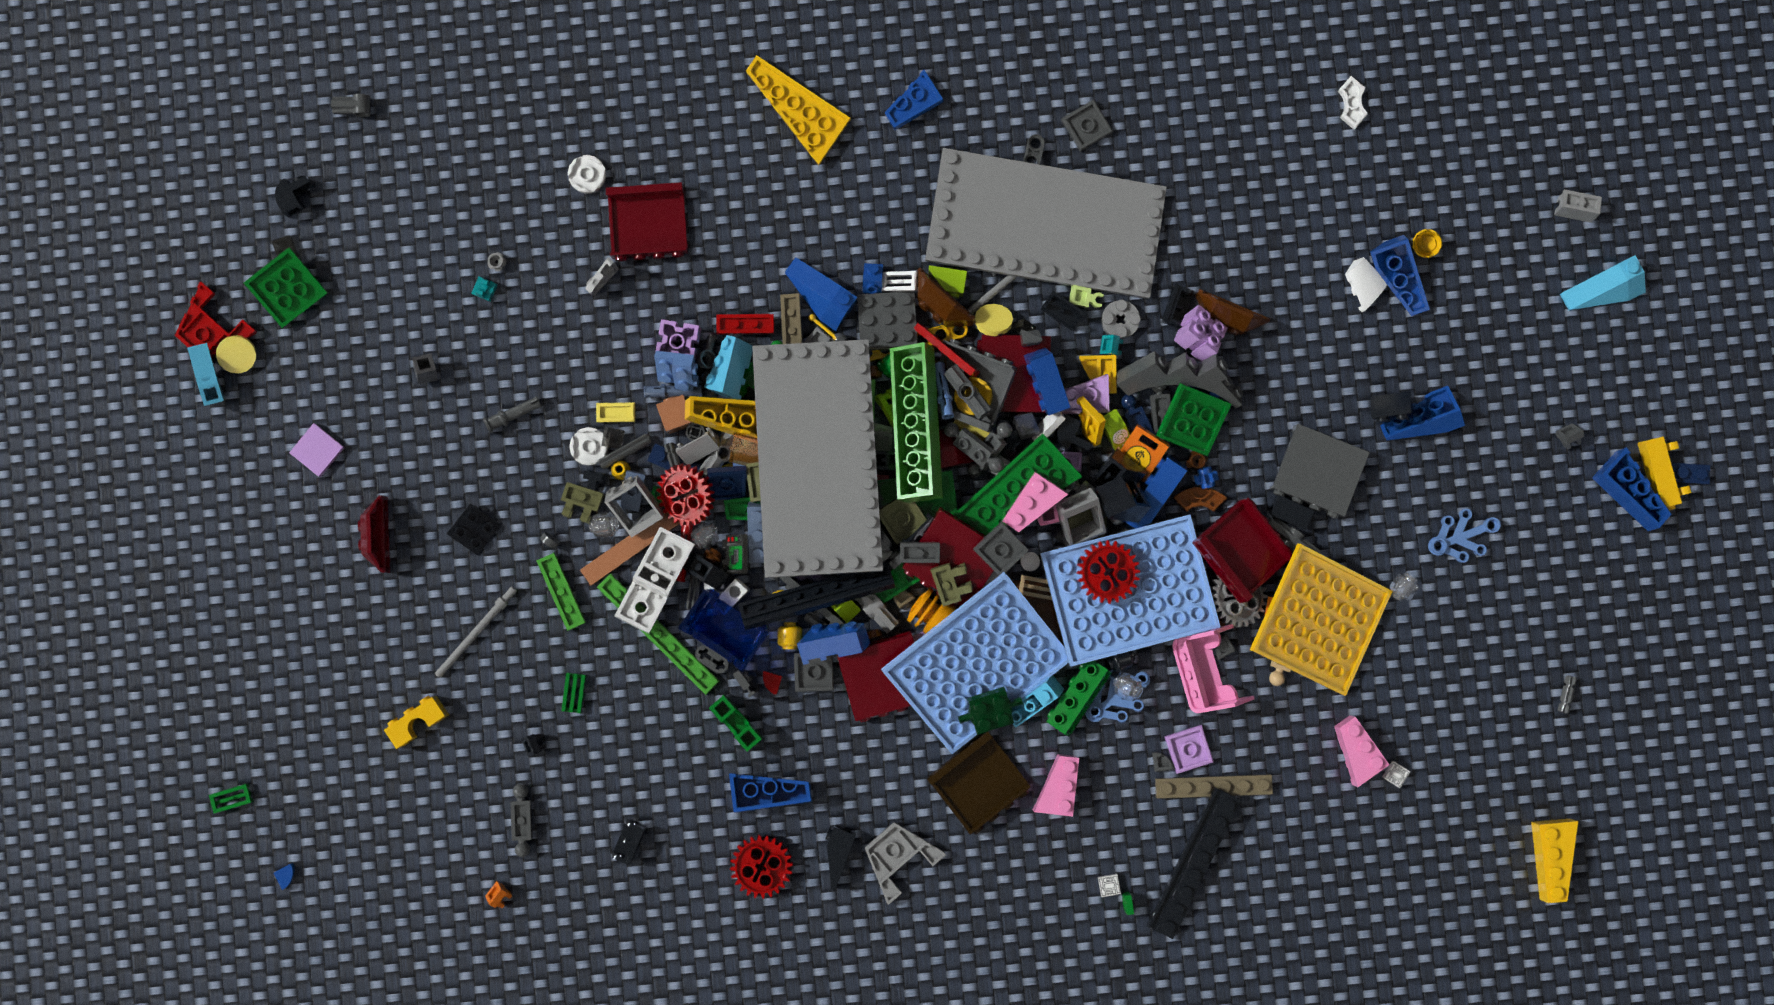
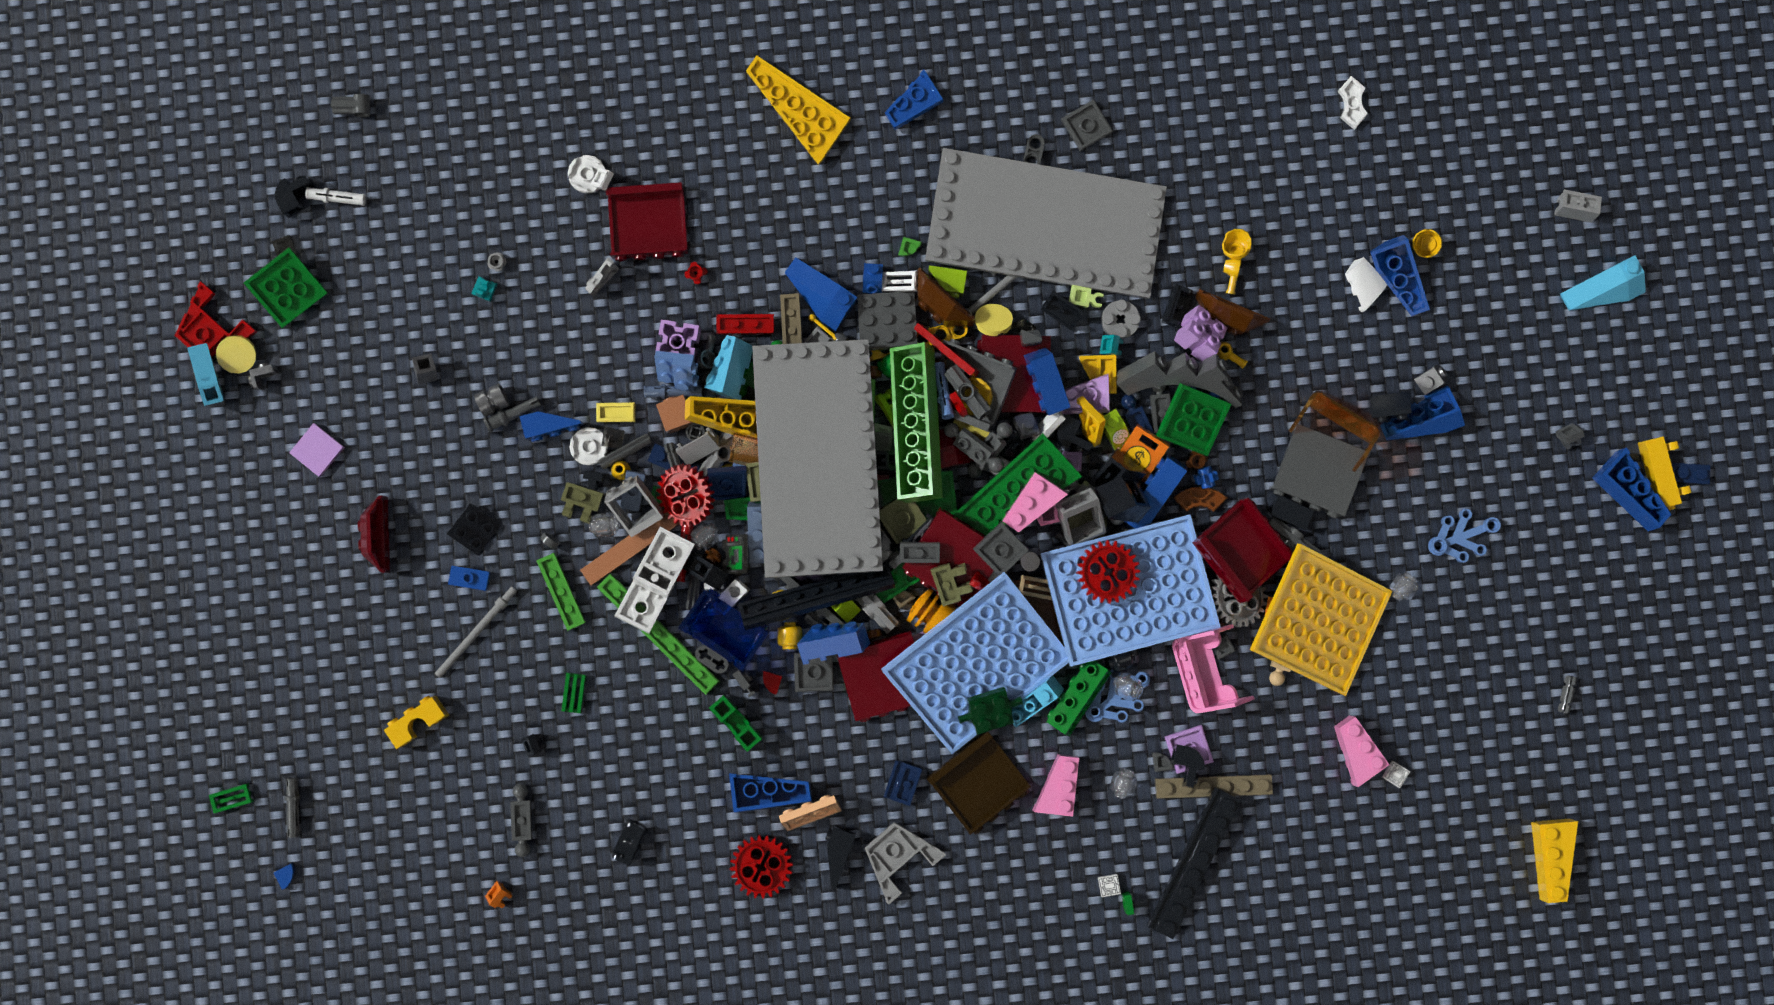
none -> flat silver bracket [248,363,279,391]
none -> dark grey pin [284,778,301,838]
none -> white pin [305,187,366,206]
none -> blue plate [448,565,491,591]
none -> flat silver wheel [474,383,510,417]
none -> blue slope [519,411,584,442]
none -> white tile [591,168,614,191]
none -> red plate [684,262,707,284]
none -> light nougat plate [779,795,842,831]
none -> dark blue plate [883,760,922,806]
none -> bright green tile [898,237,922,257]
none -> red tile [949,392,968,417]
none -> red tile [970,572,990,590]
none -> clear head [1110,768,1138,799]
none -> black brick [1170,744,1205,788]
none -> yellow bar [1217,342,1248,369]
none -> yellow hair [1222,229,1252,259]
none -> yellow bar [1223,259,1242,295]
none -> clear orange windscreen [1288,391,1380,472]
none -> flat silver bracket [1414,364,1447,395]

